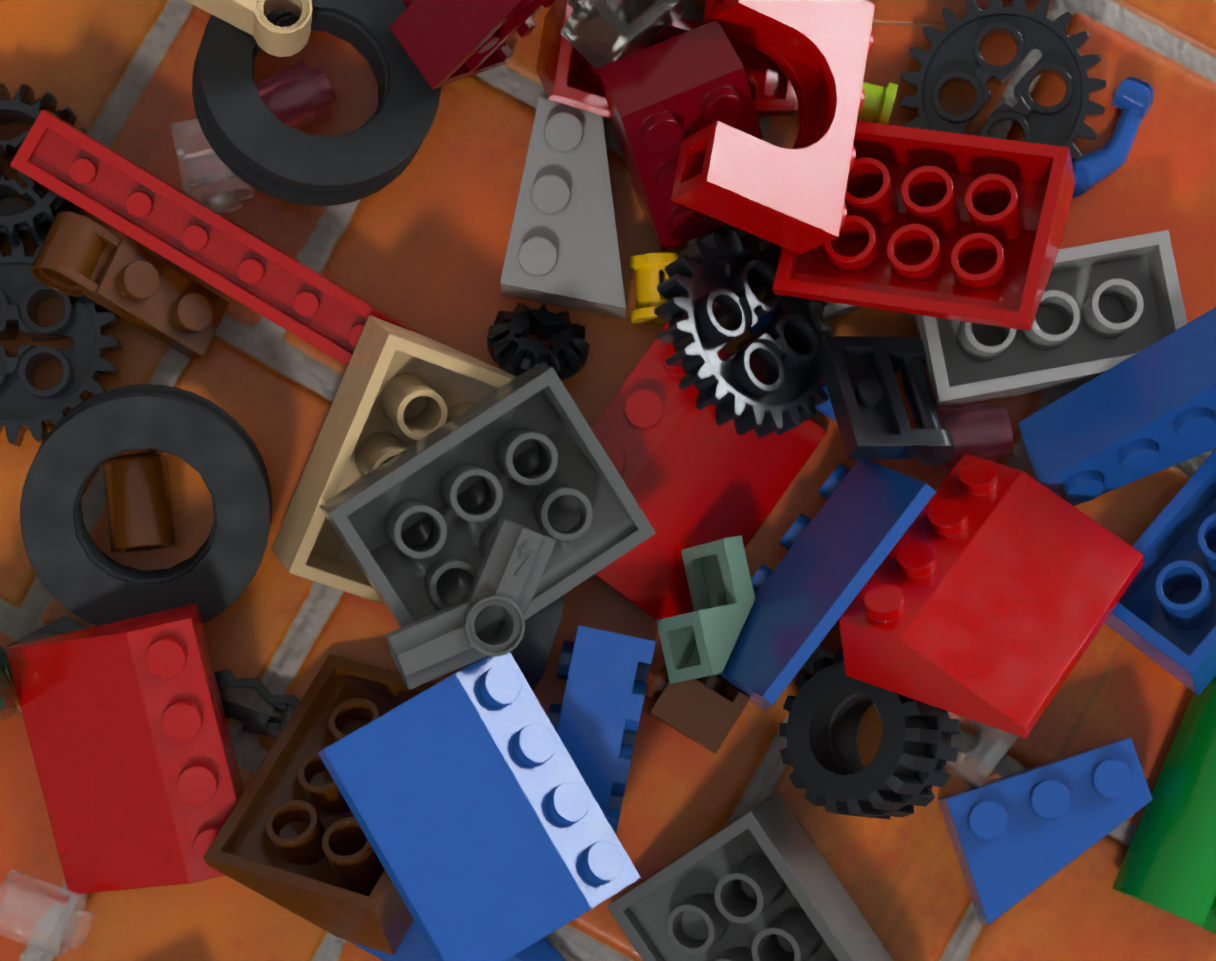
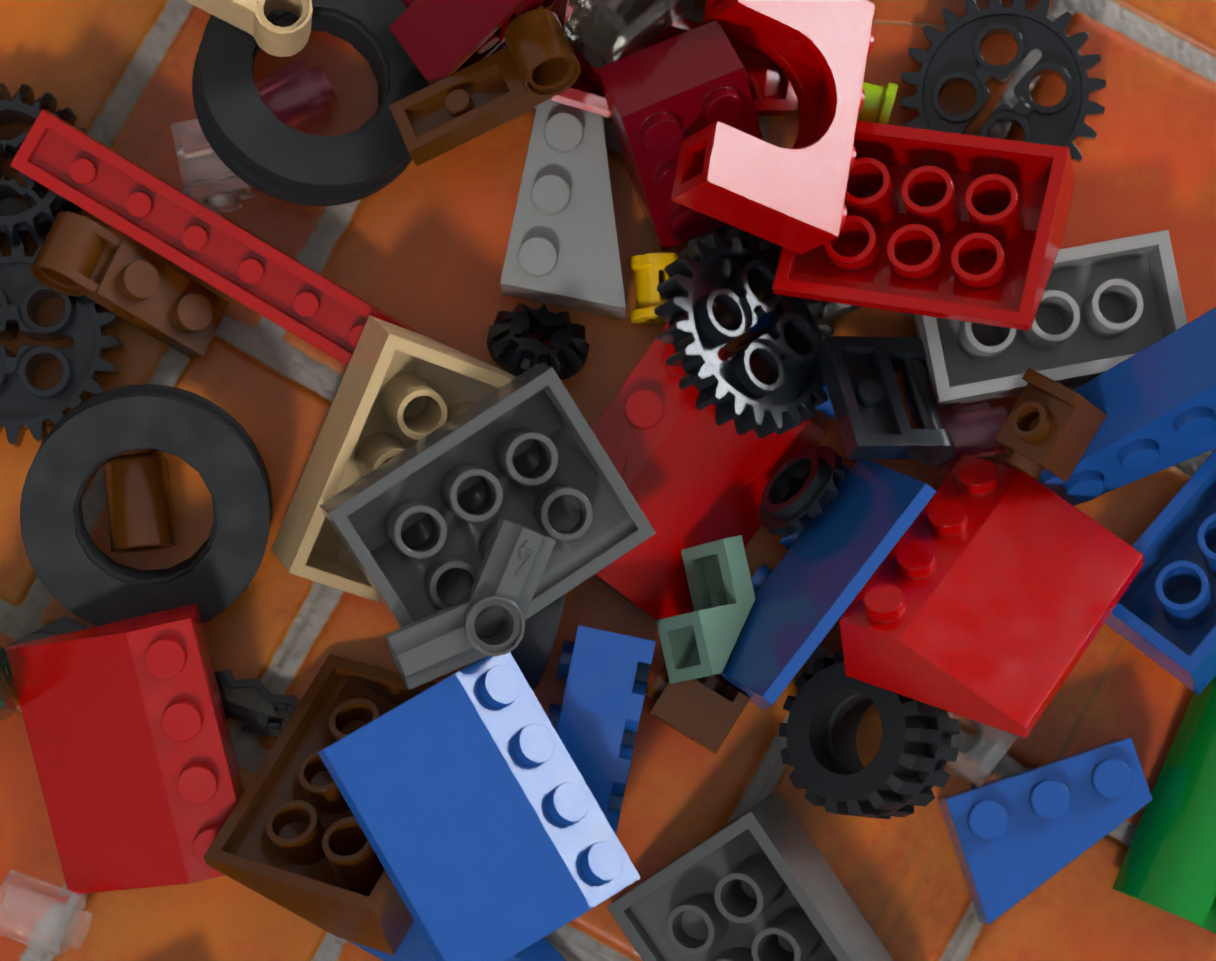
blue piece [1071,77,1154,197] -> none
none -> reddish brown plate [389,9,581,166]
none -> black gear [759,445,846,538]
none -> reddish brown brick [994,367,1107,482]

